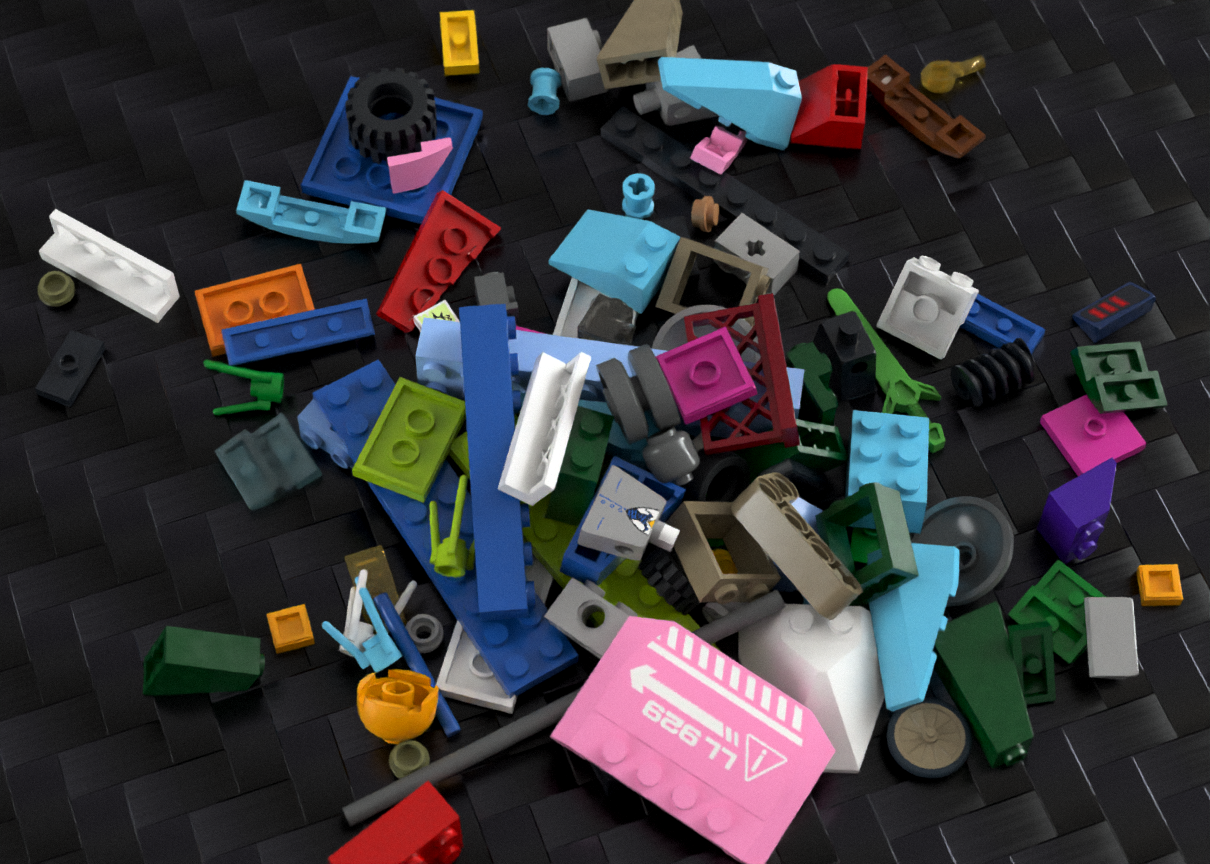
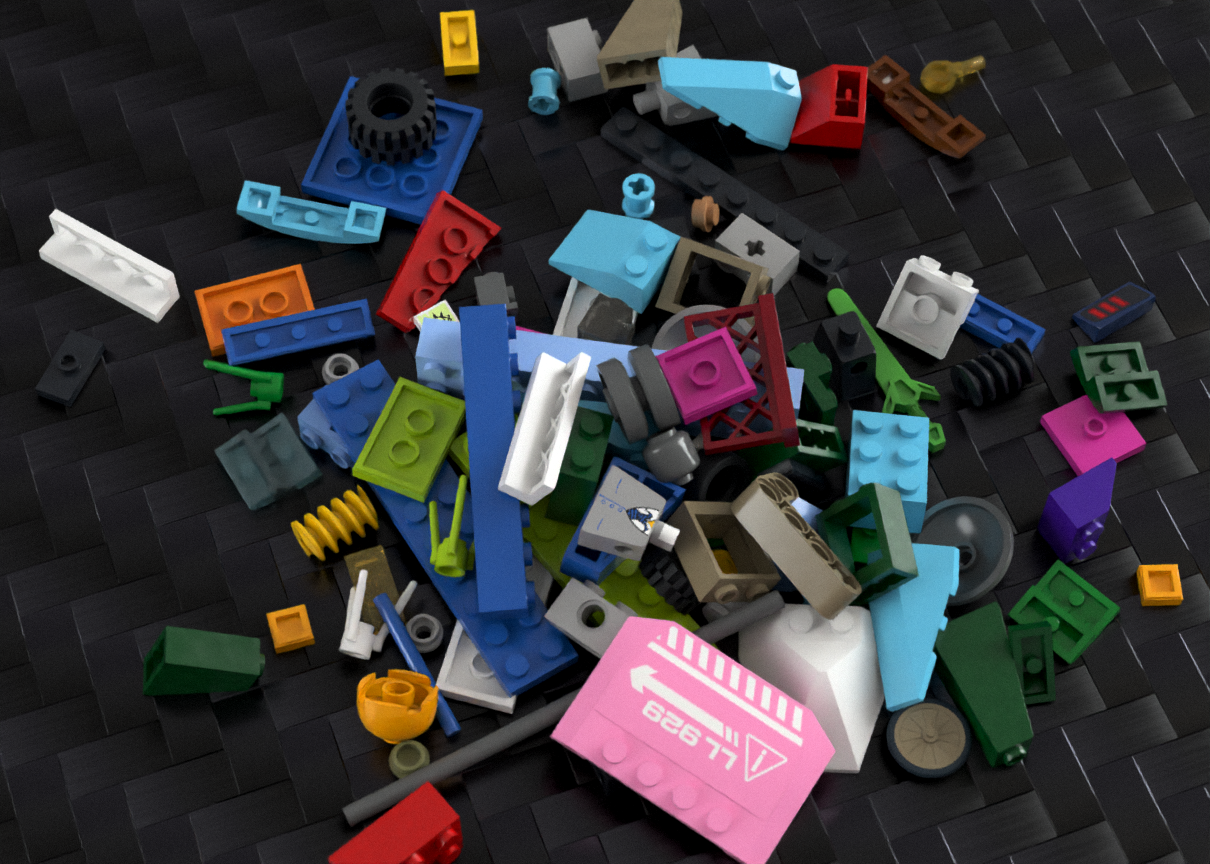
olive plate [37,271,75,307] -> none
medium azure plant [322,576,402,673] -> none
bright pink slope [387,137,453,194] -> none
bright pink slope [690,126,748,174] -> none
light grey slope [1084,597,1139,680] -> none
none -> yellow piece [291,485,379,561]
none -> light grey plate [322,354,359,385]

